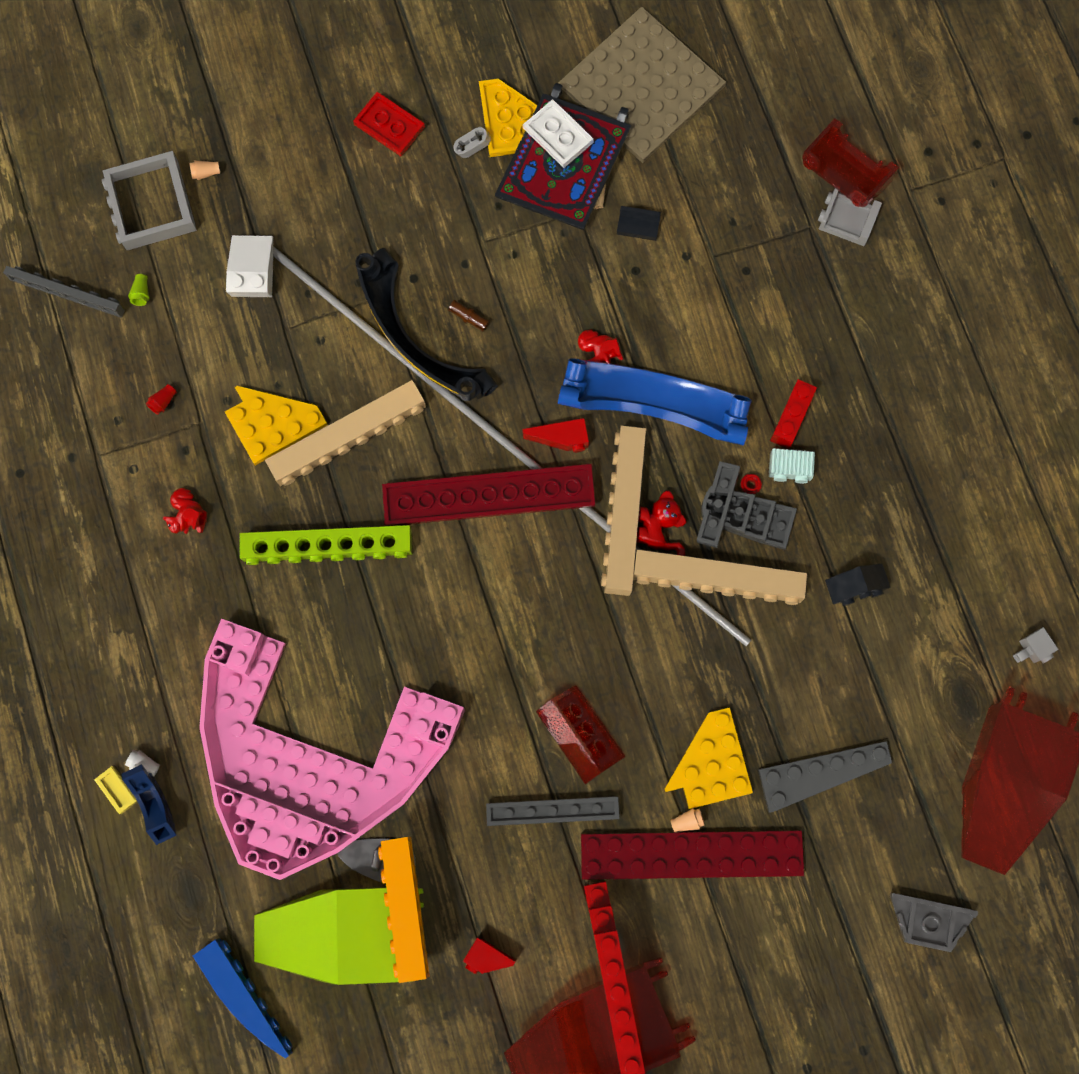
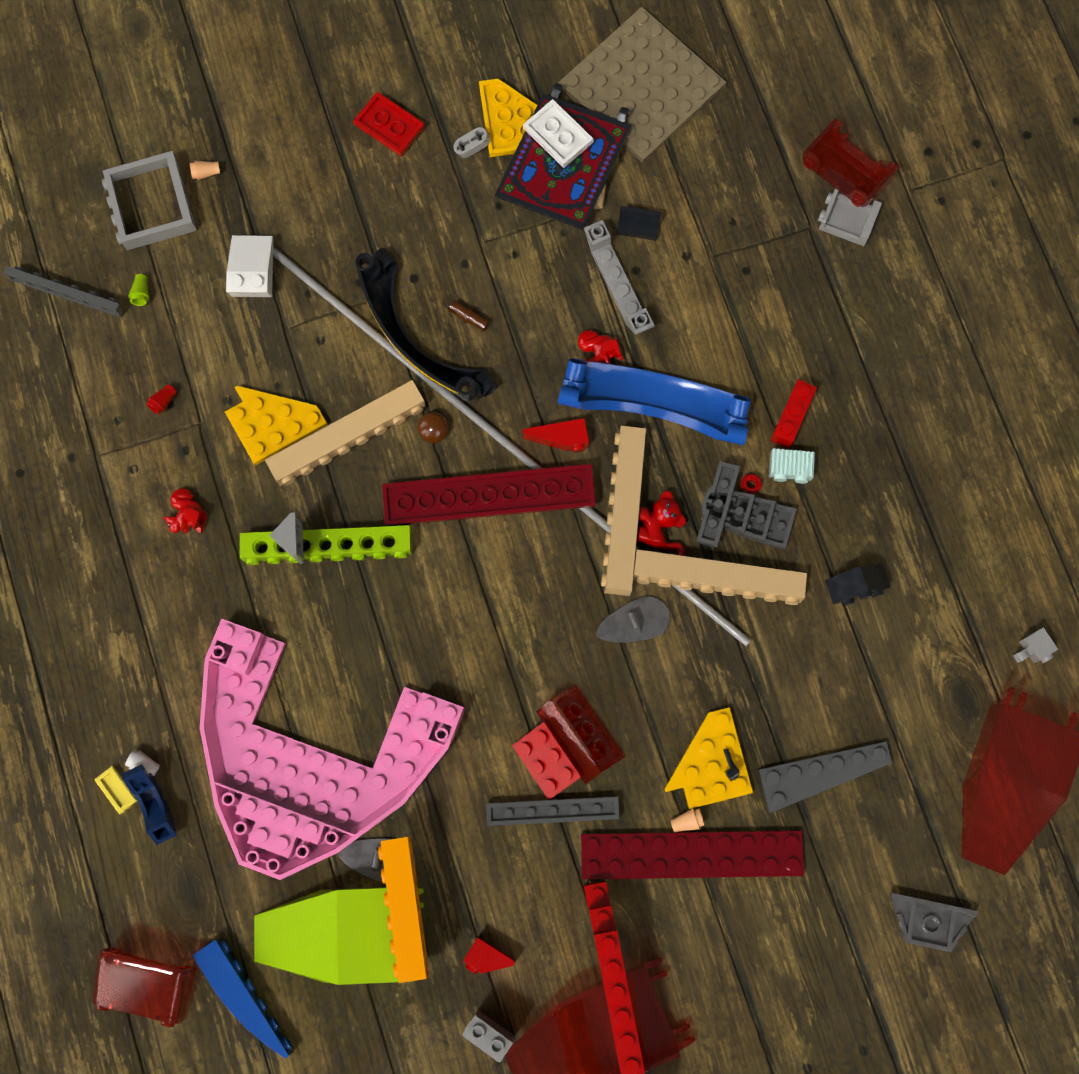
none -> clear red windscreen [92,947,197,1027]
none -> light grey slope [269,512,304,564]
none -> reddish brown hair [418,412,450,443]
none -> light grey panel [462,1009,515,1062]
none -> plate [512,721,584,800]
none -> light grey slope [584,220,655,335]
none -> flat silver shield [596,596,670,643]
none -> black hand [723,748,739,781]

